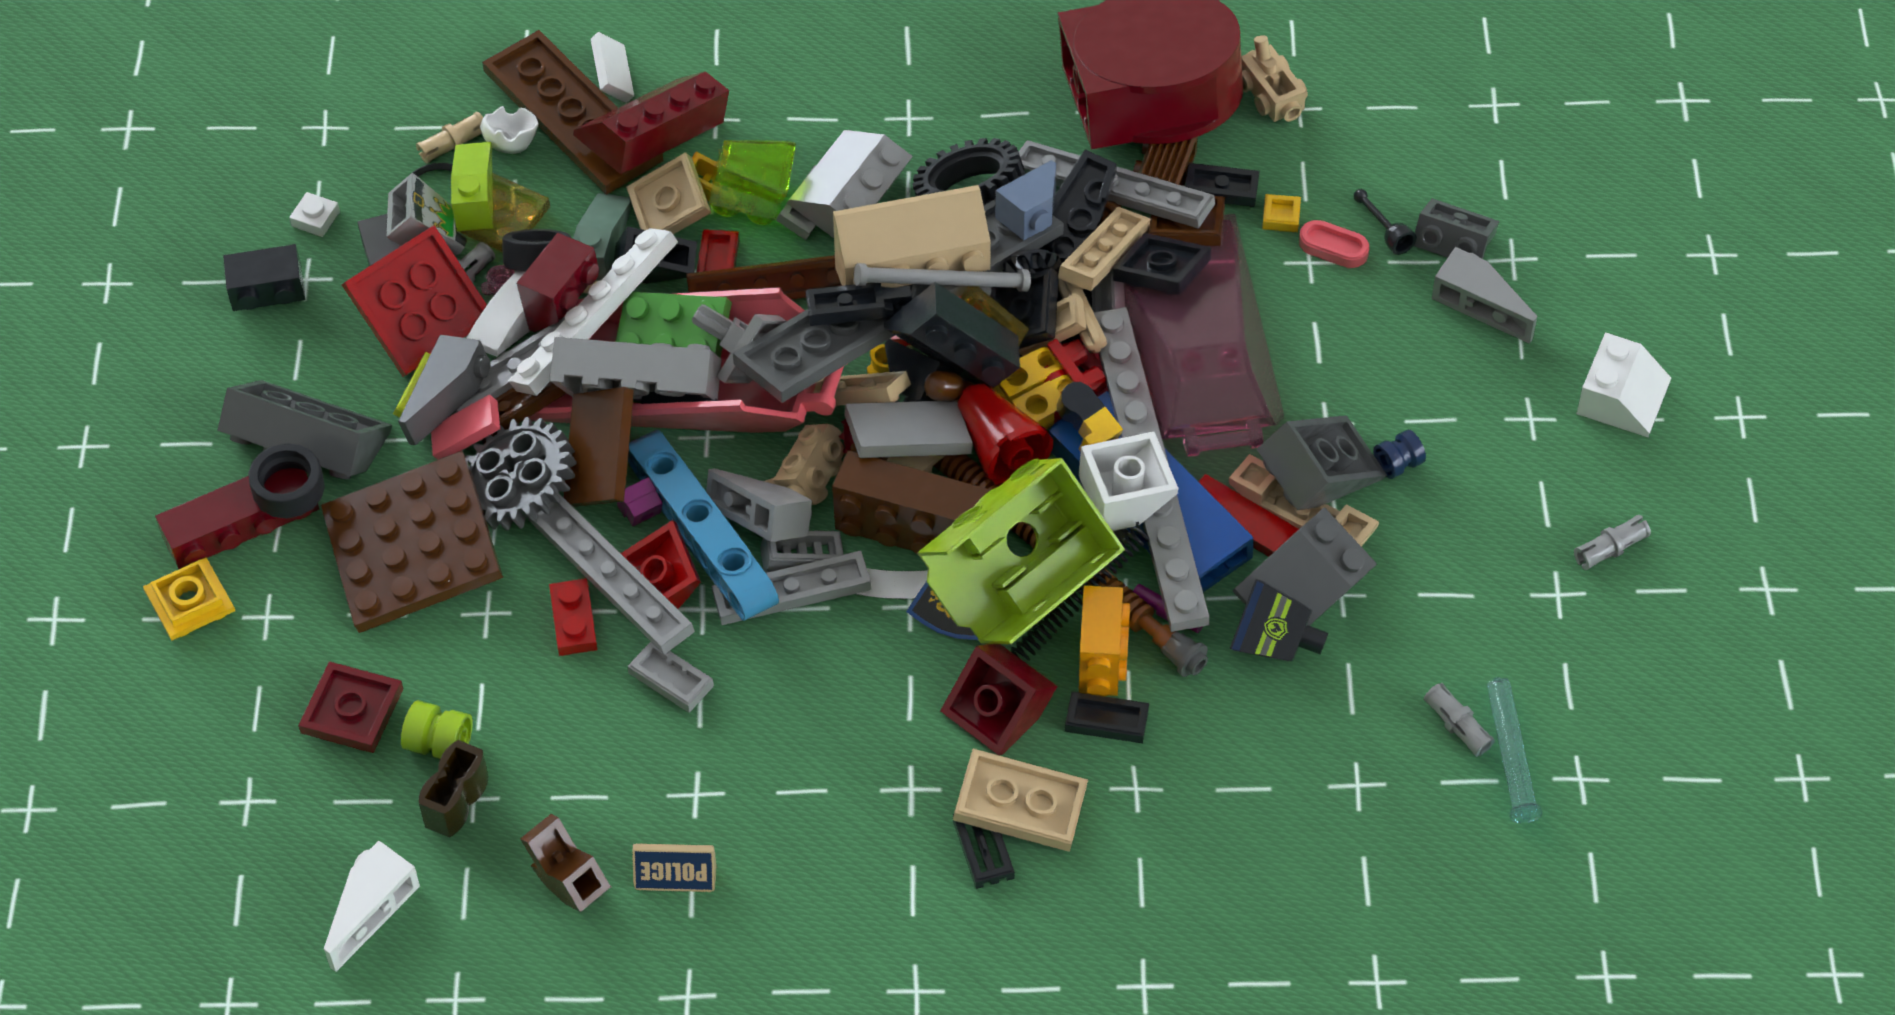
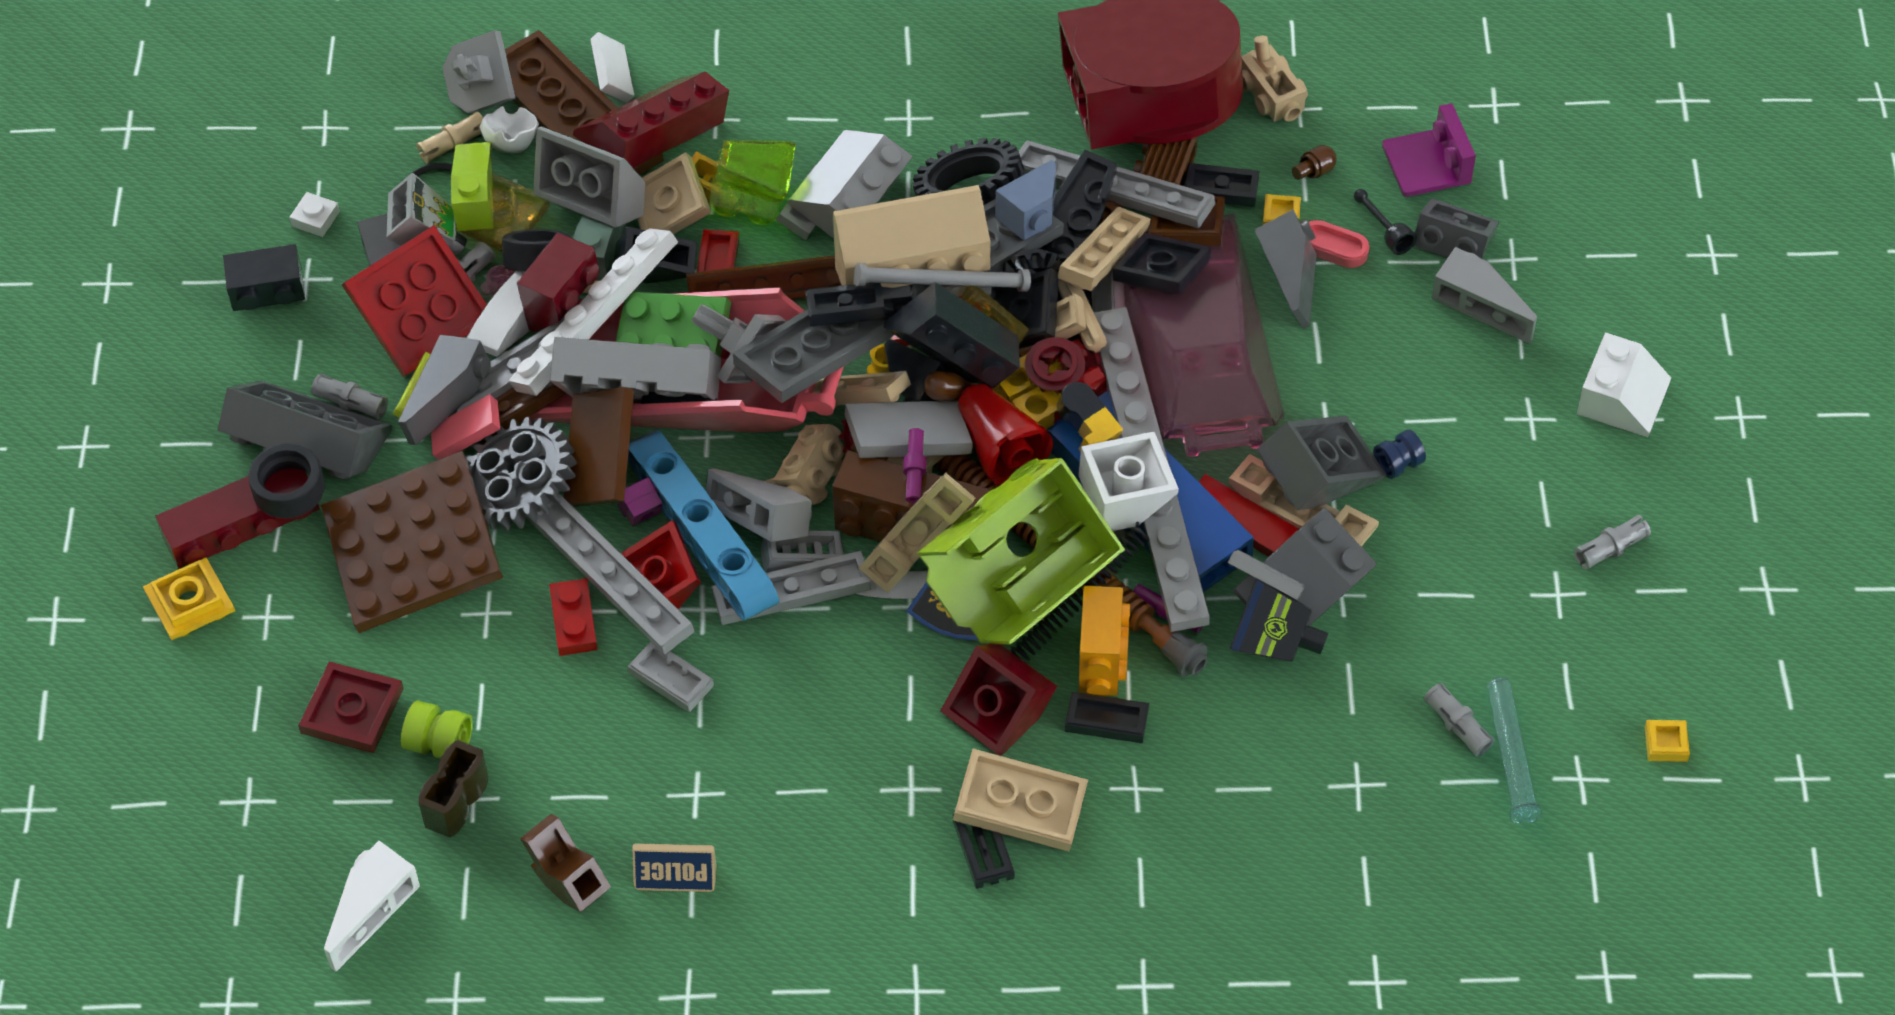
none -> light grey pin [311,373,388,419]
none -> light grey piece [442,30,516,113]
none -> light grey slope [533,127,646,227]
none -> tan slope [858,473,976,593]
none -> magenta bar [903,428,927,503]
none -> dark red gear [1025,337,1085,394]
none -> light grey tile [1228,550,1305,600]
none -> dark grey slope [1255,210,1317,329]
none -> reddish brown cylinder [1292,145,1337,180]
none -> magenta bracket [1382,103,1476,197]
none -> yellow tile [1644,720,1690,762]

